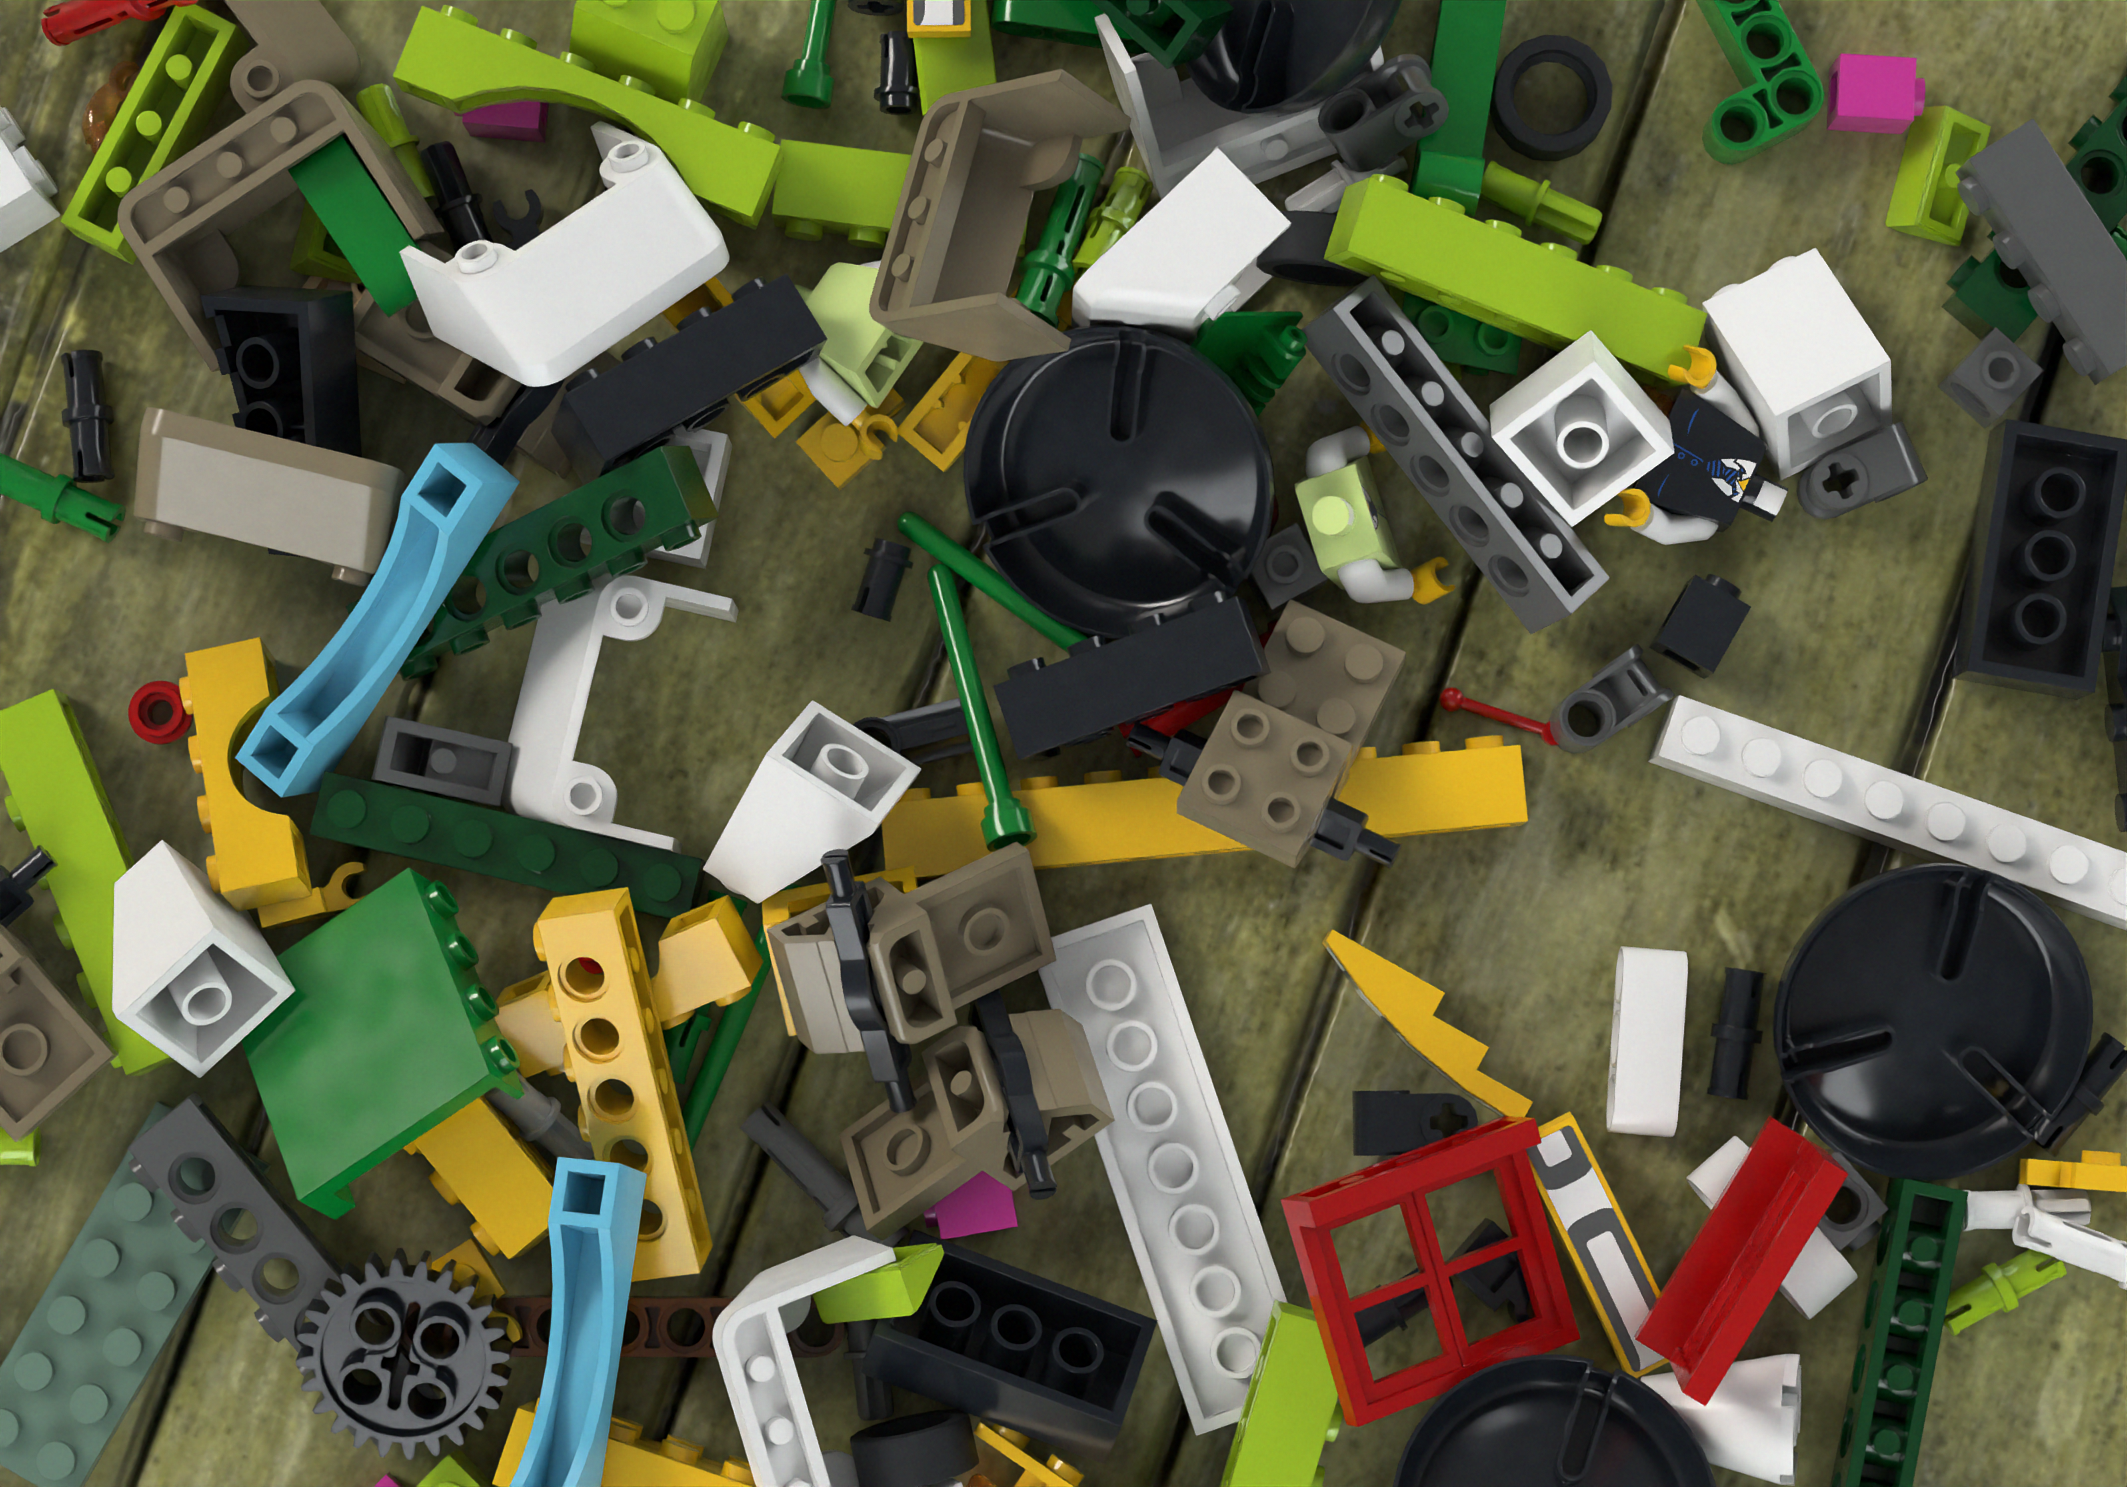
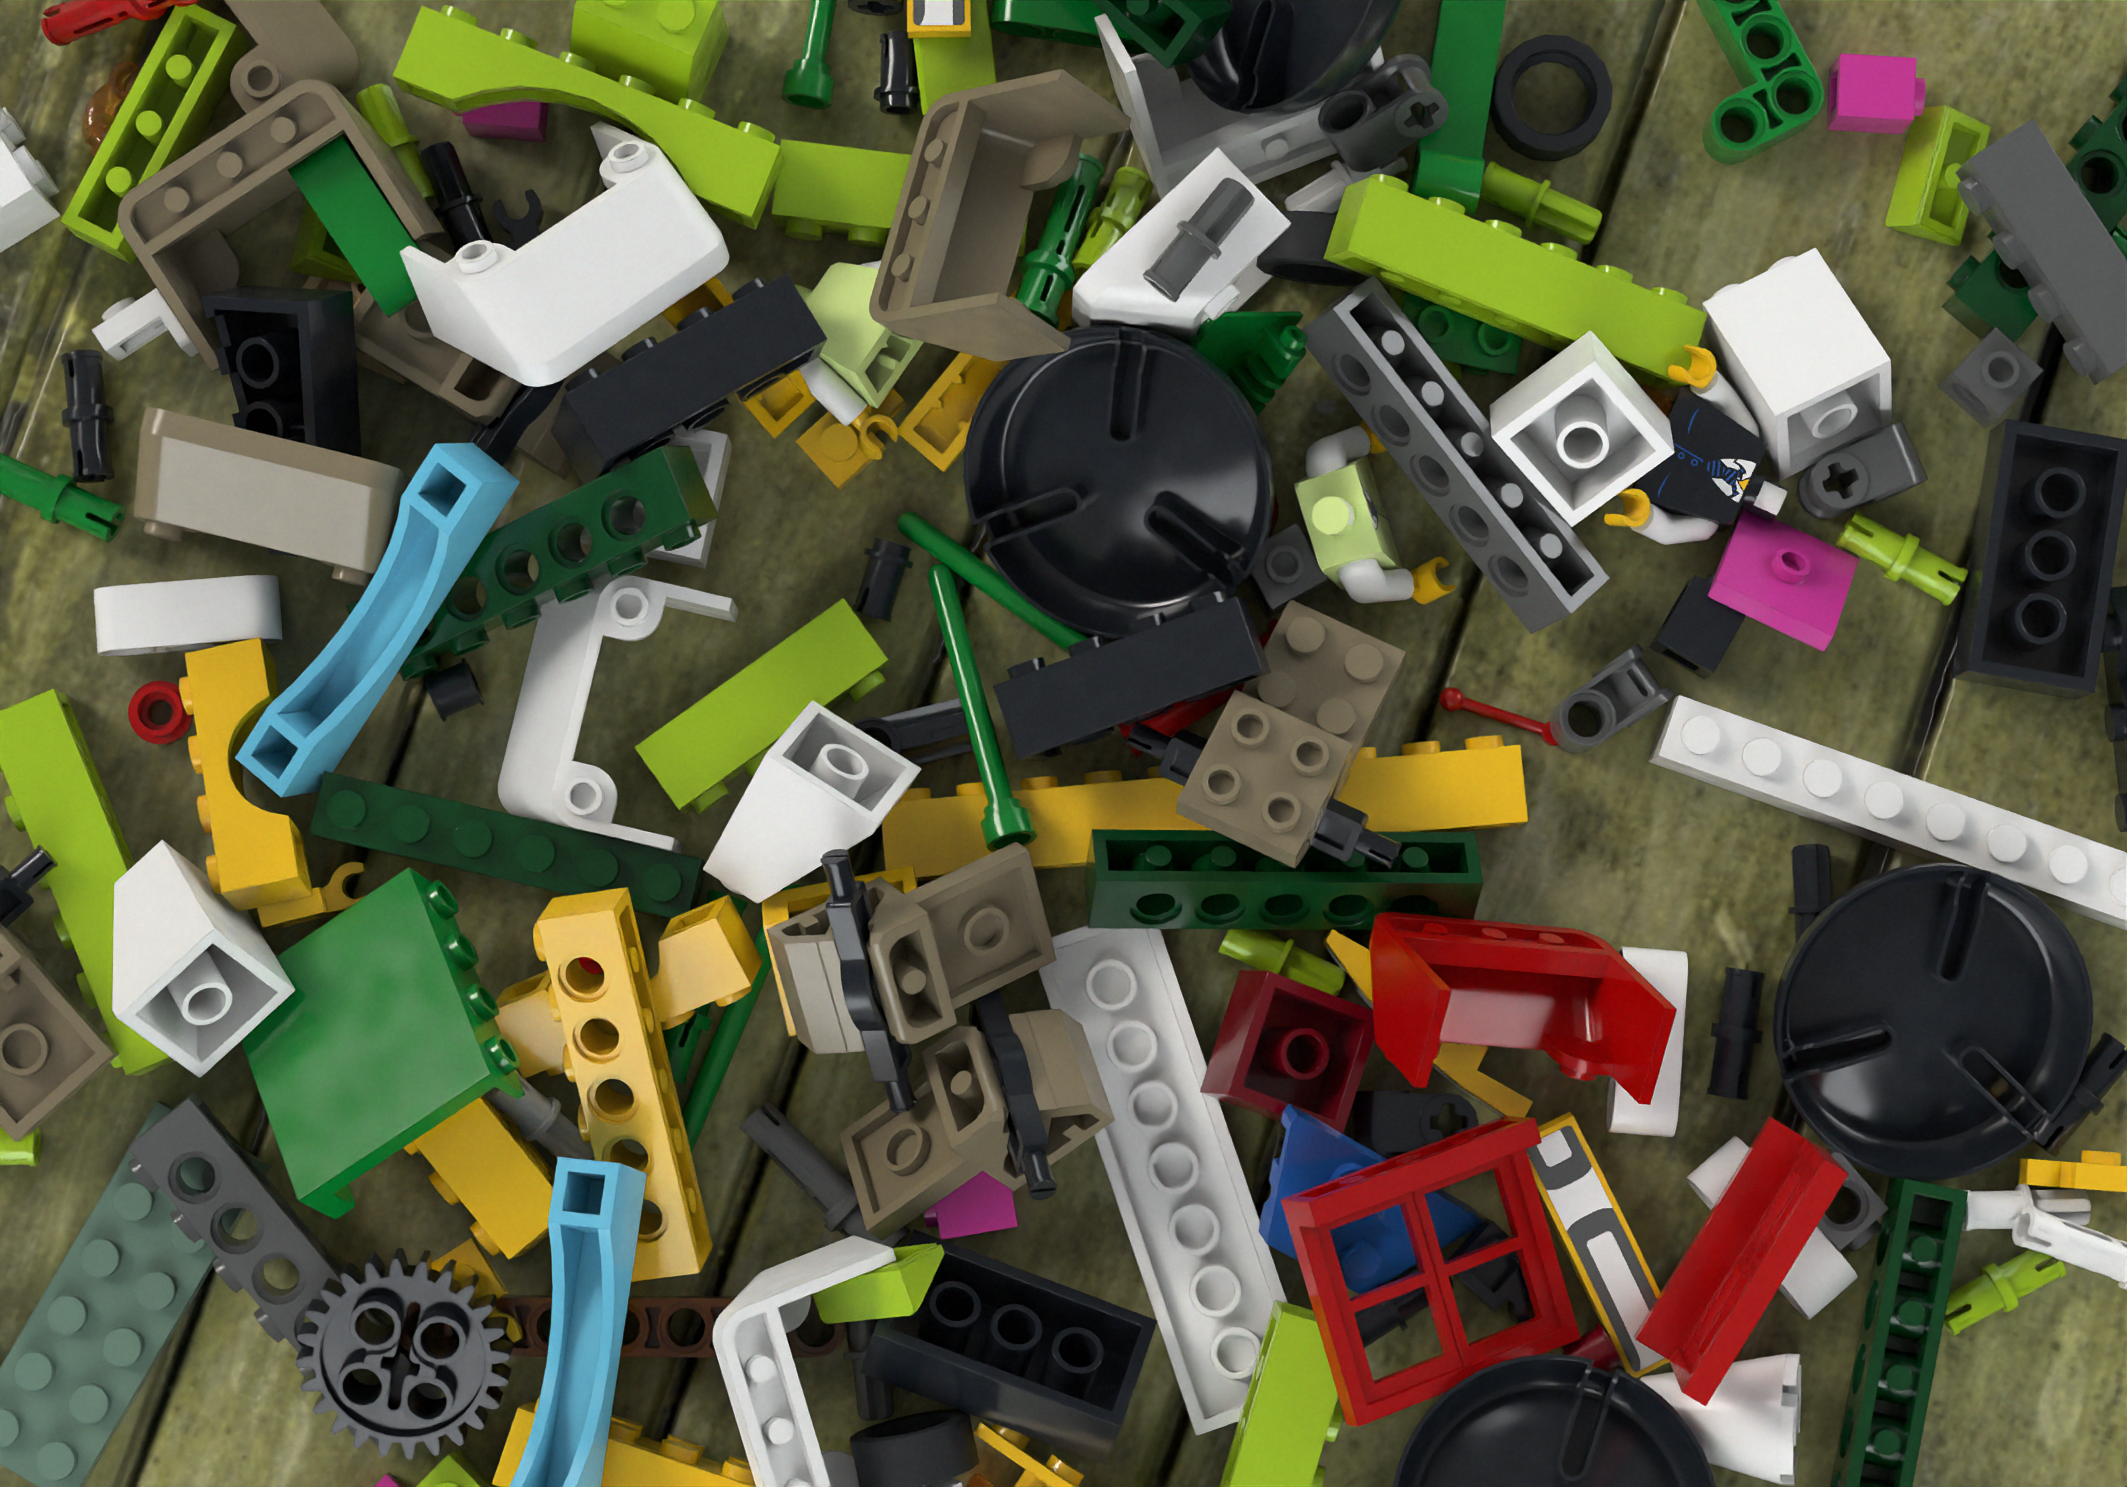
dark grey slope [372,716,513,806] -> none
none -> white bracket [92,288,199,362]
none -> white beam [94,575,283,656]
none -> black axle [423,657,485,722]
none -> lime brick [634,598,890,815]
none -> dark green brick [1084,829,1483,930]
none -> dark grey axle [1143,177,1255,303]
none -> dark red brick [1200,970,1374,1134]
none -> lime axle [1218,929,1346,997]
none -> blue wing [1258,1104,1482,1294]
none -> red windscreen [1369,912,1677,1105]
none -> dark red axle [1559,1323,1624,1372]
none -> dark pink plate [1707,509,1859,652]
none -> black axle [1787,844,1832,944]
none -> lime pin [1835,509,1968,606]

